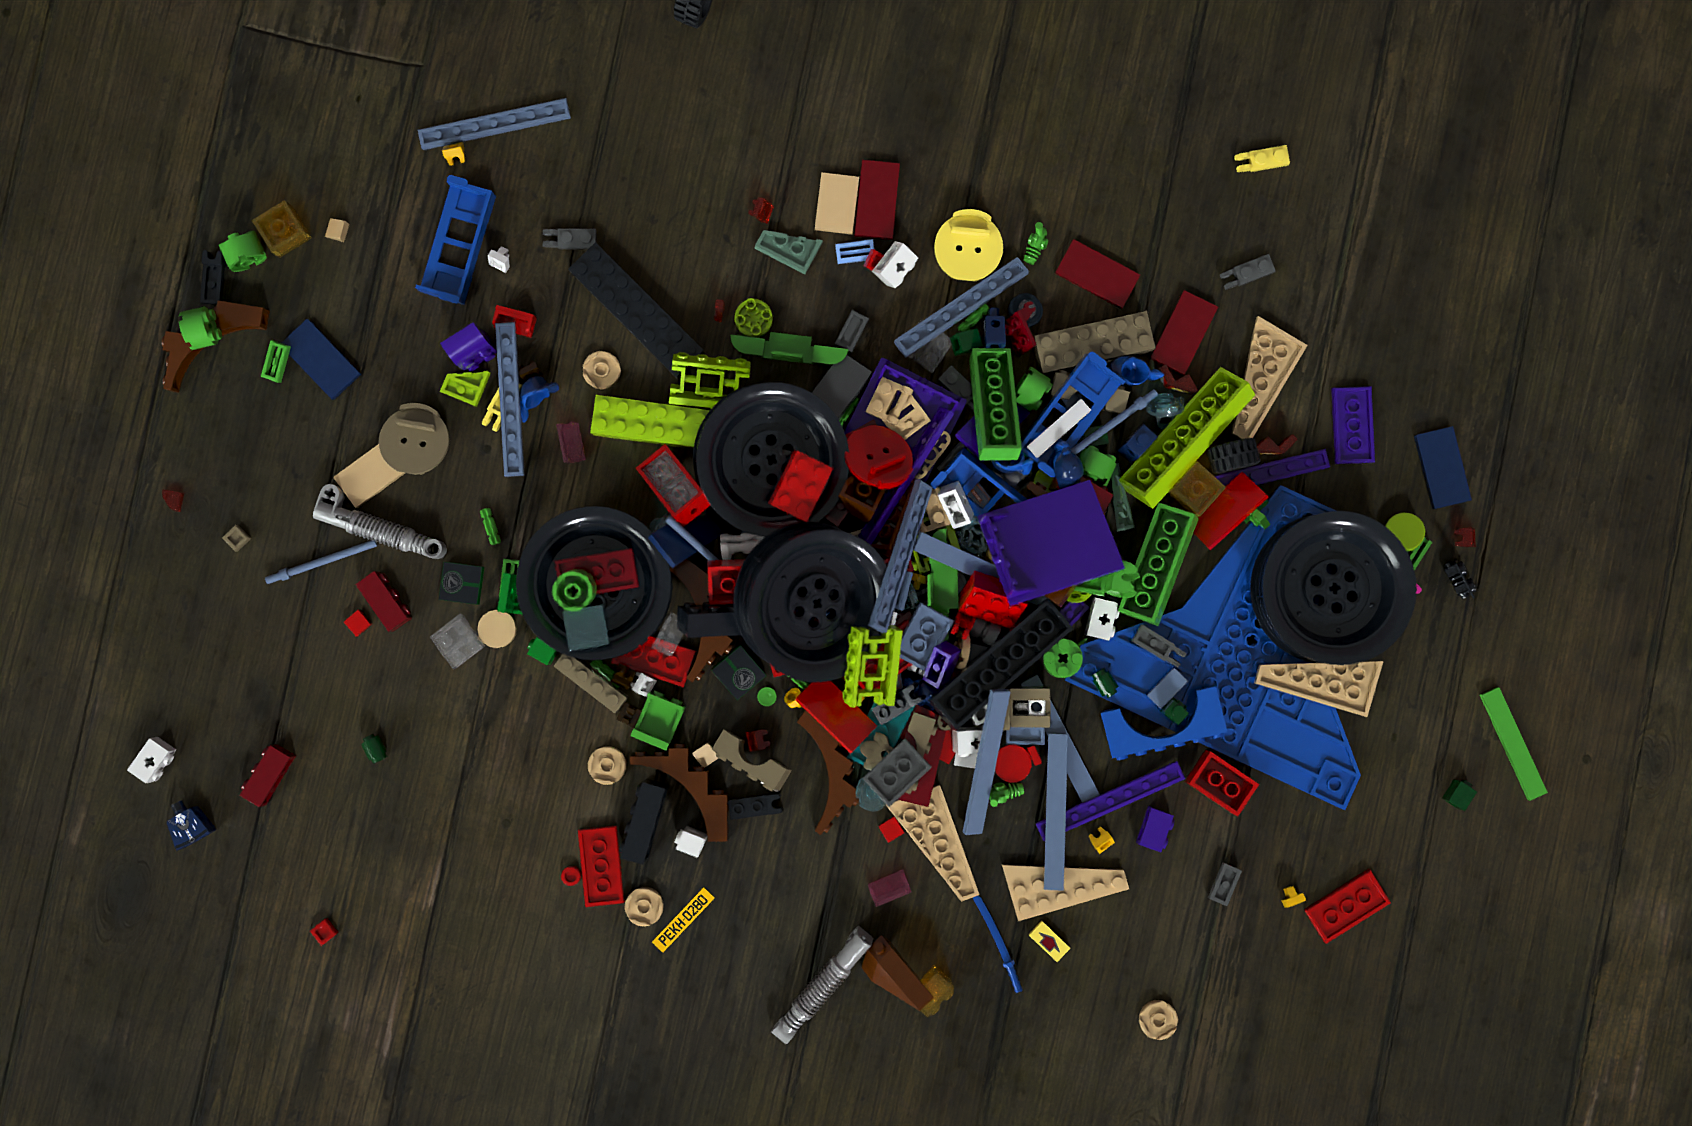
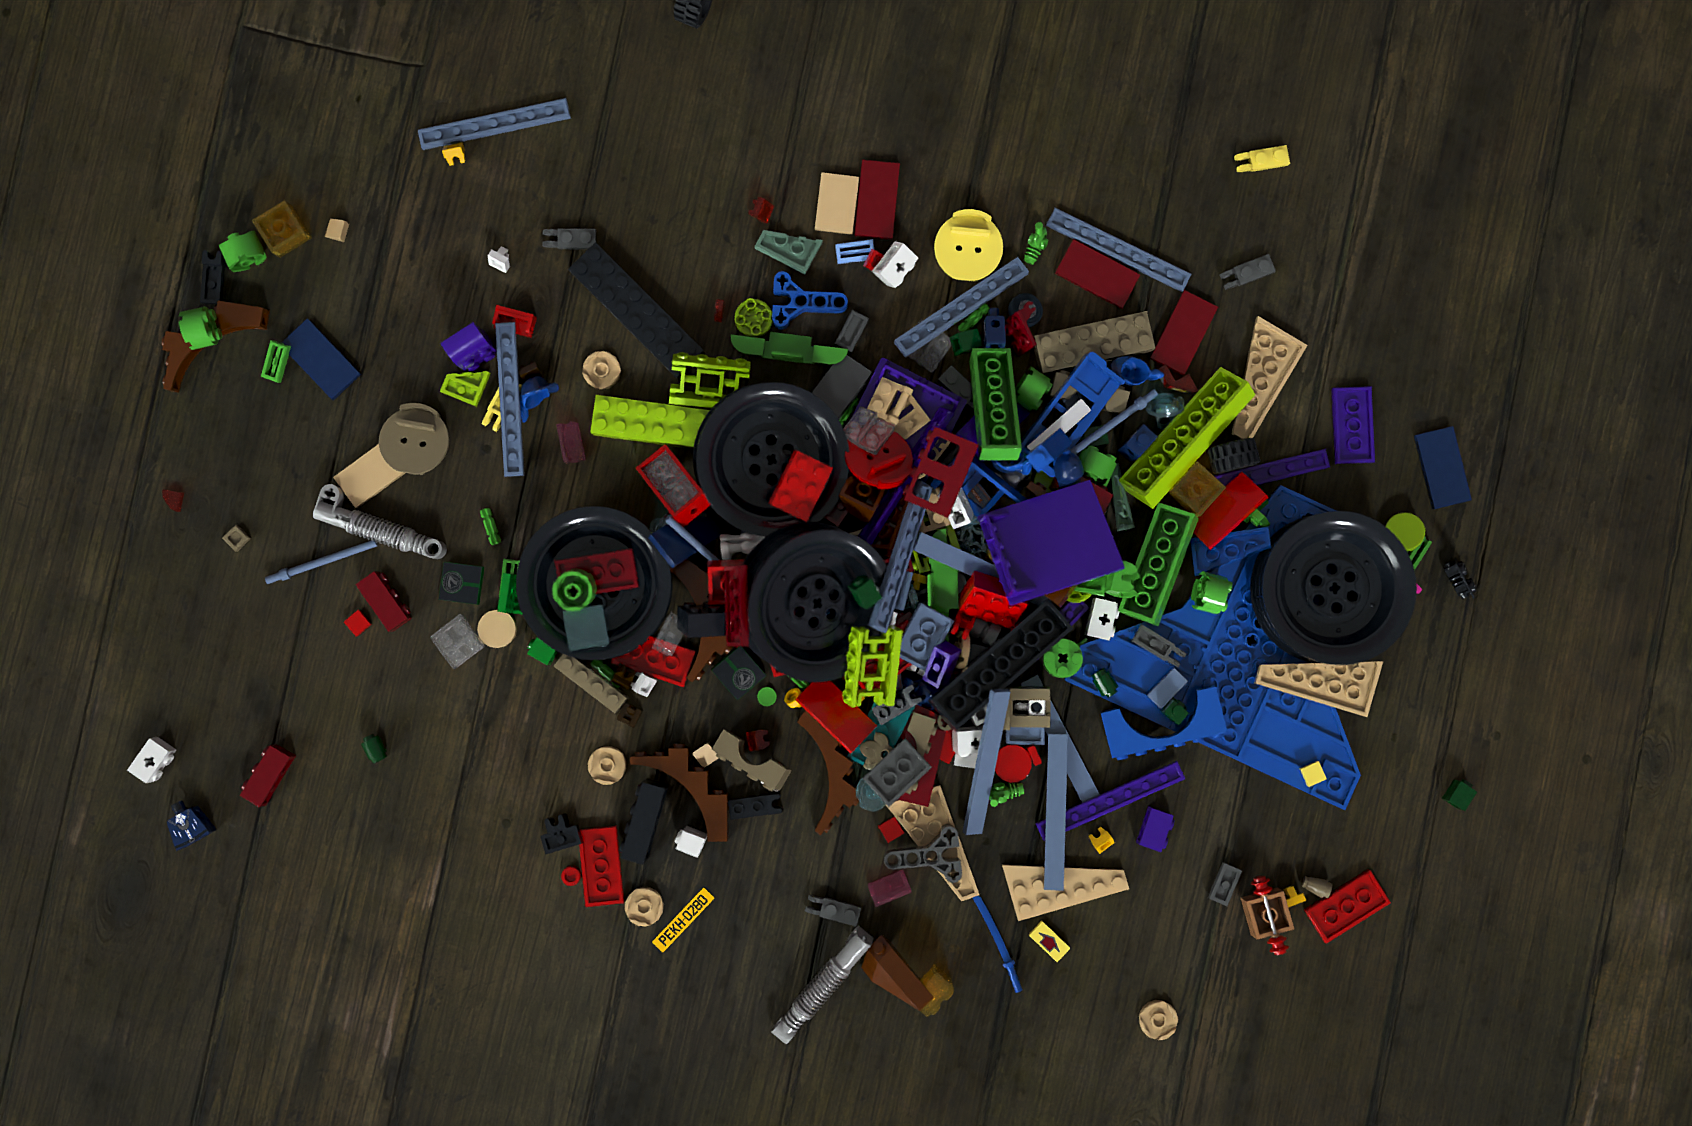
red tile [310,918,338,946] -> none
blue piece [415,175,496,305] -> none
bright green panel [631,690,686,750] -> none
red brick [1184,750,1259,817] -> none
clear red slope [1257,434,1298,455] -> none
clear red tile [1455,527,1476,547] -> none
bright green tile [1480,687,1548,801] -> none
none -> black plate [540,813,584,855]
none -> dark red tile [724,565,749,646]
none -> blue beam [772,271,848,330]
none -> dark grey hinge [805,895,861,926]
none -> clear slope [843,407,895,455]
none -> dark green brick [848,575,882,610]
none -> dark grey beam [884,824,962,883]
none -> dark red window [902,427,979,518]
none -> blue slope [1026,428,1072,472]
none -> sand blue tile [1046,208,1191,292]
none -> blue wing [1191,527,1271,577]
none -> bright green brick [1191,571,1232,614]
none -> medium nougat brick [1241,875,1294,955]
none -> light yellow tile [1299,761,1327,787]
none -> dark tan cone [1301,876,1333,898]

